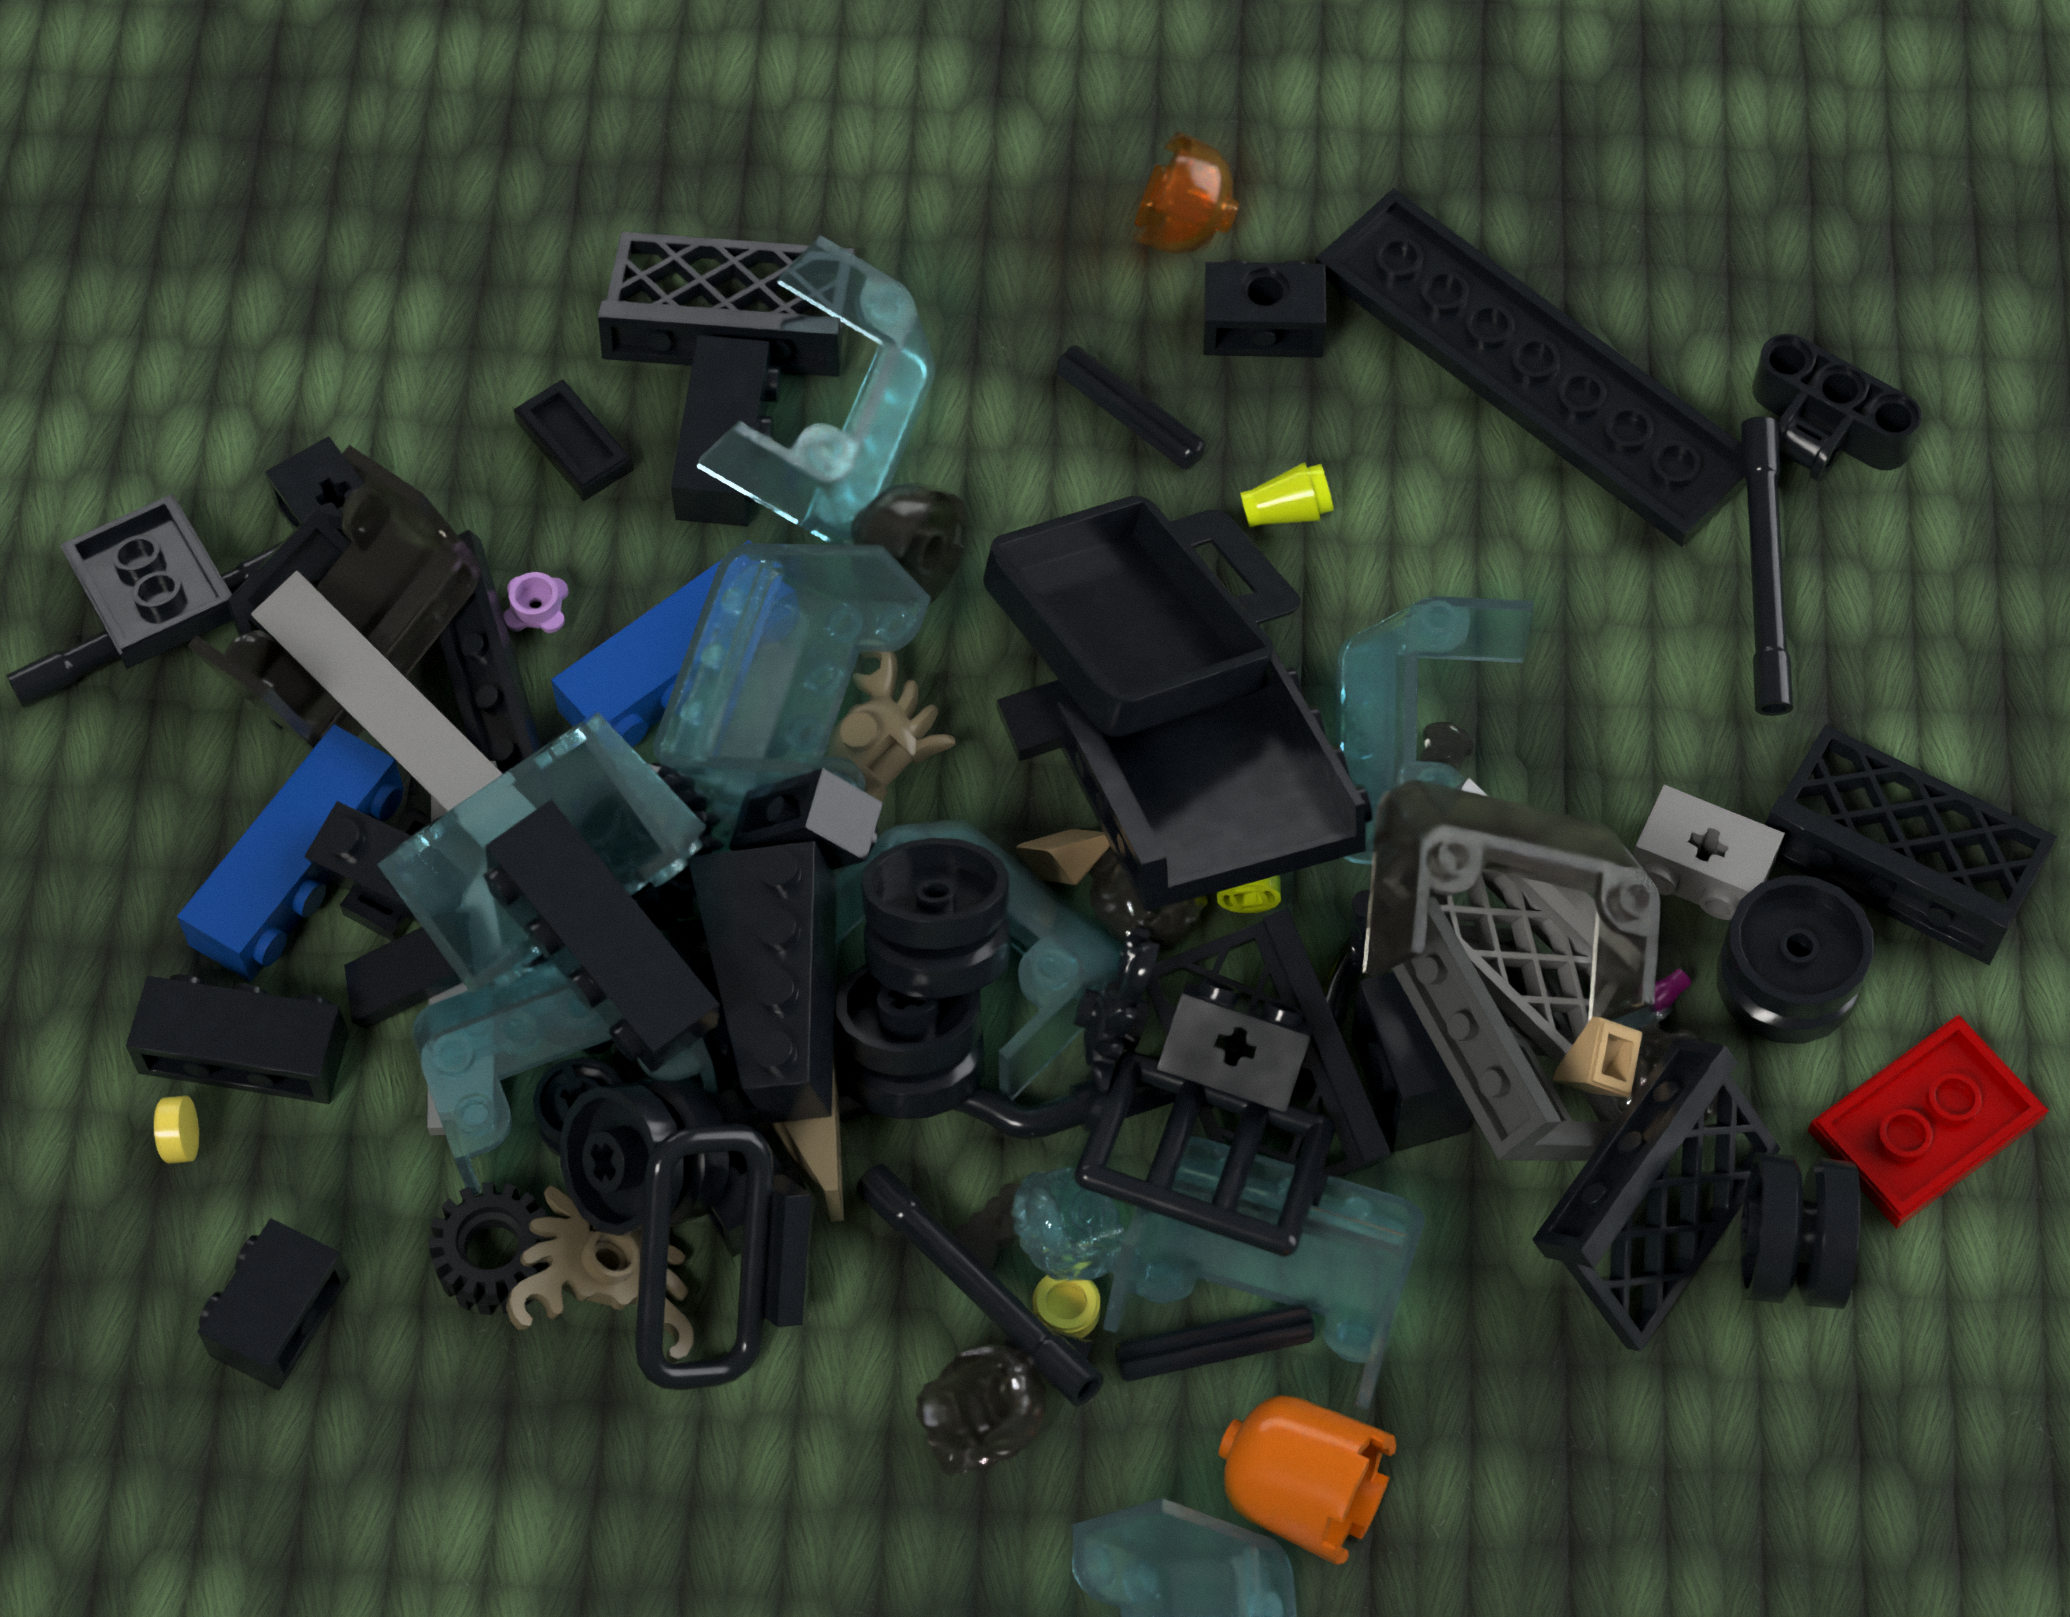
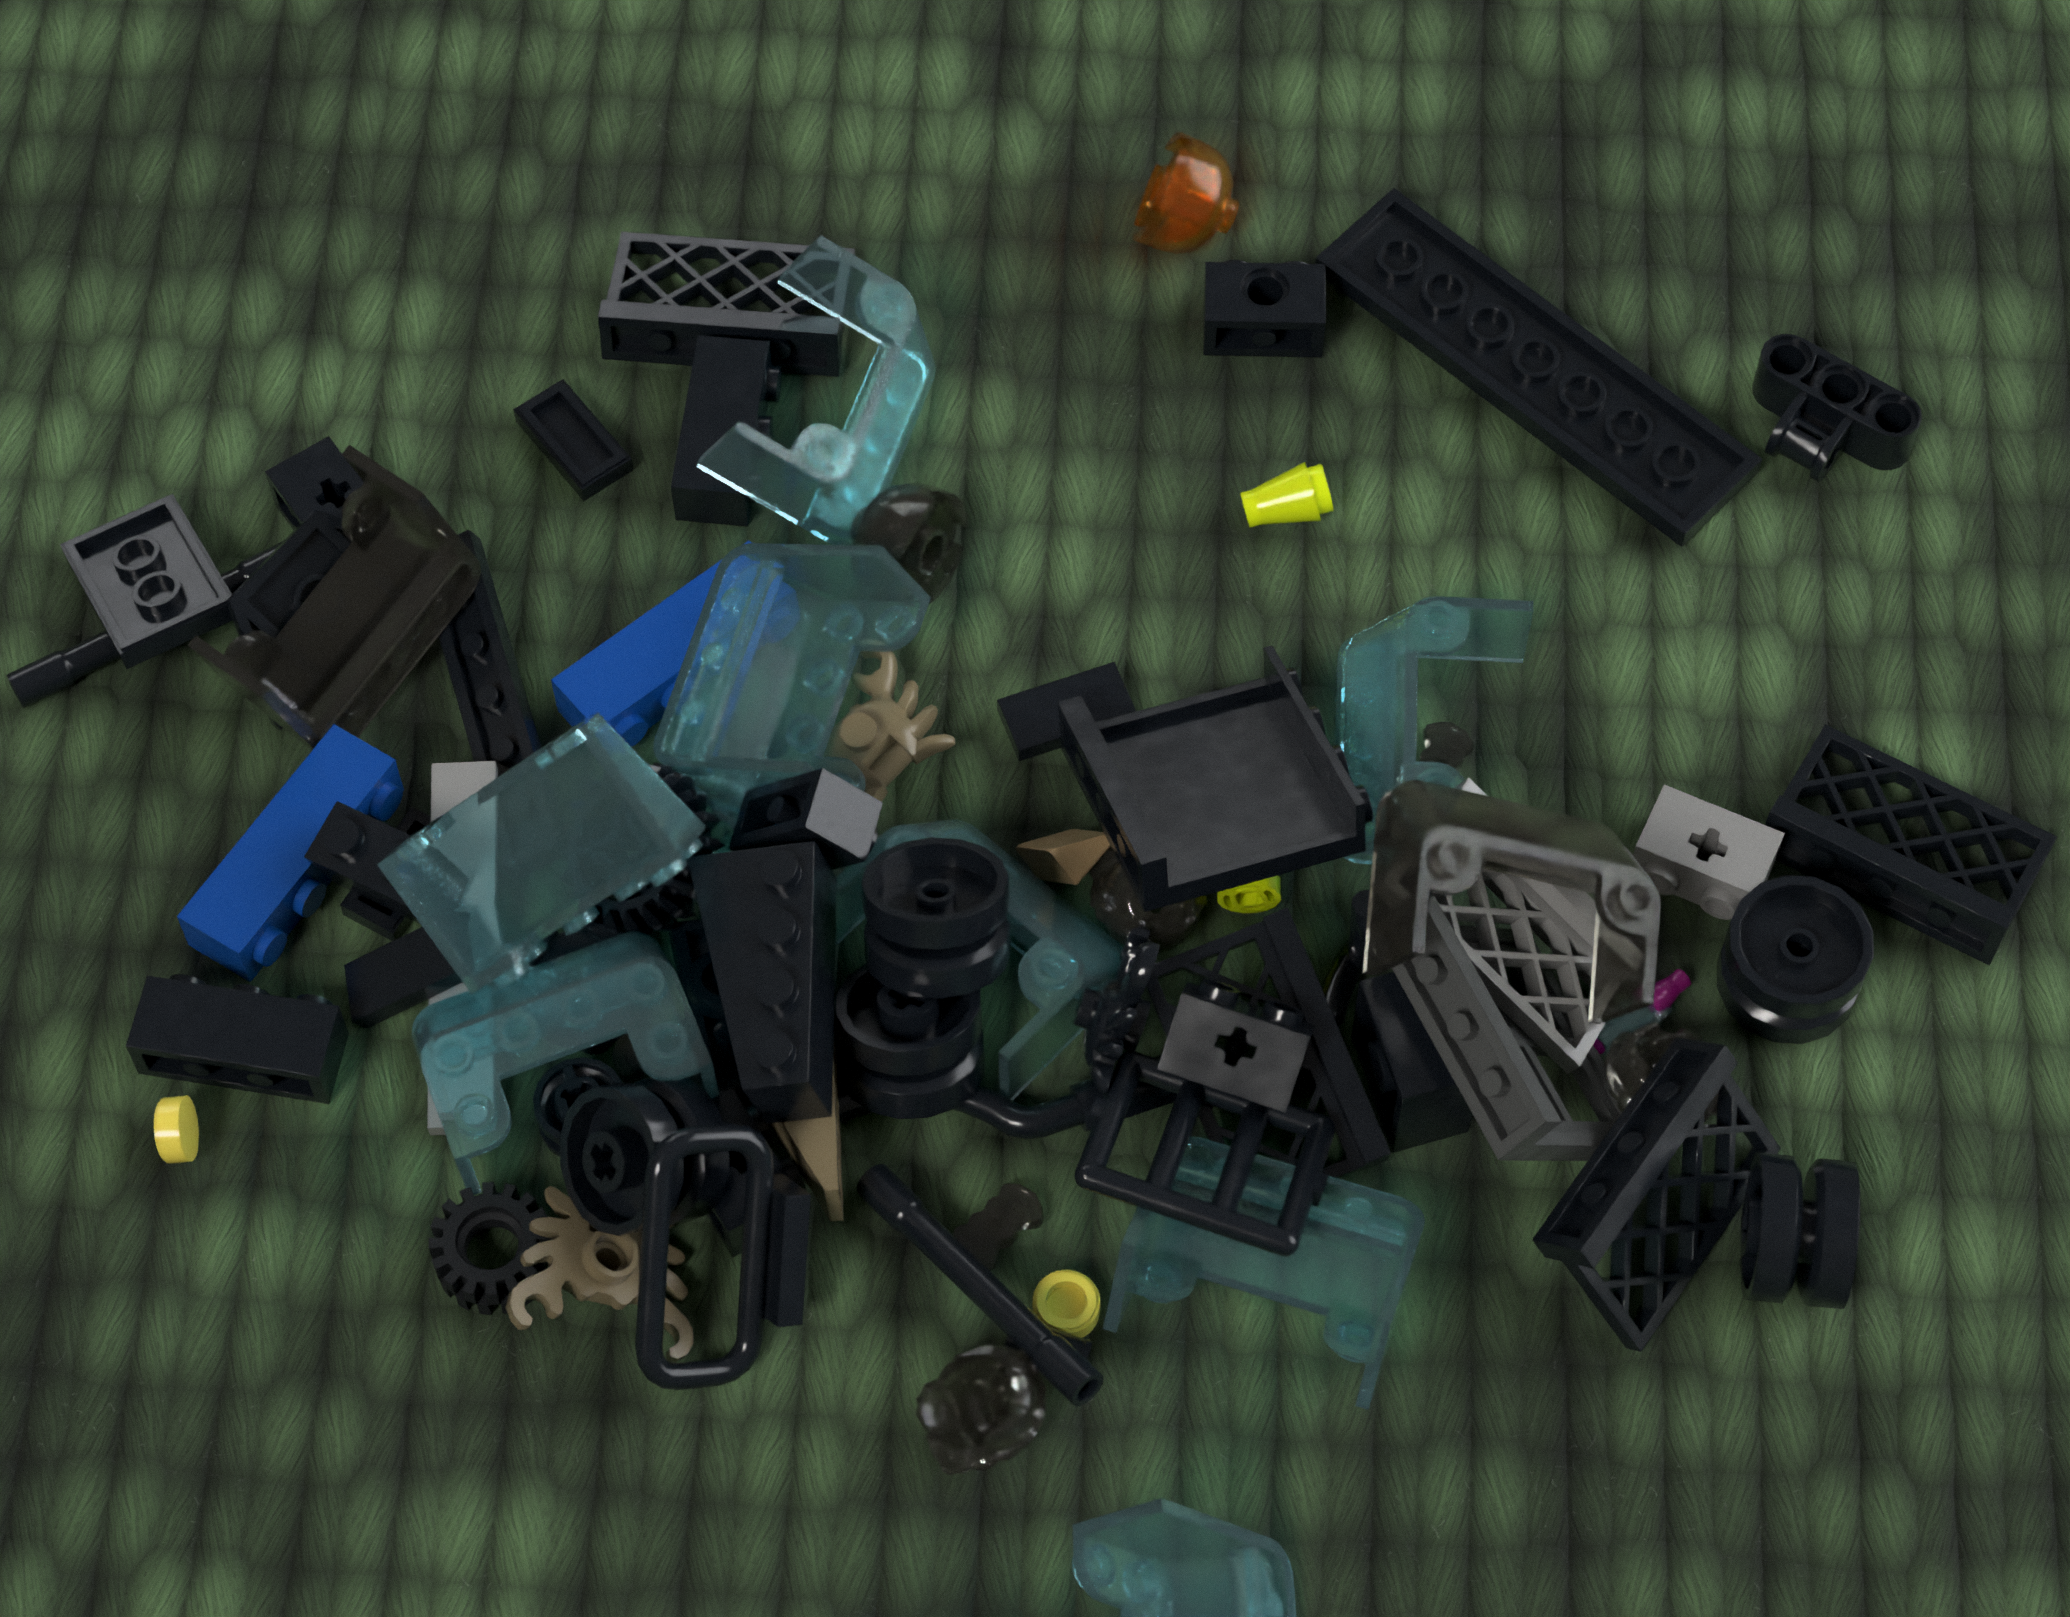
black brick [197,1218,350,1391] -> none
light grey tile [251,571,537,848] -> none
black wedge [483,799,719,1073] -> none
lavender plate [503,572,569,633] -> none
black piece [983,496,1301,738] -> none
clear light blue hair [1011,1167,1131,1281] -> none
black axle [1057,345,1205,470] -> none
black axle [1115,1303,1315,1382] -> none
orange cylinder [1219,1395,1396,1565] -> none
tan slope [1553,1016,1642,1098] -> none
black piece [1741,417,1793,716] -> none
red tile [1807,1014,2049,1229] -> none

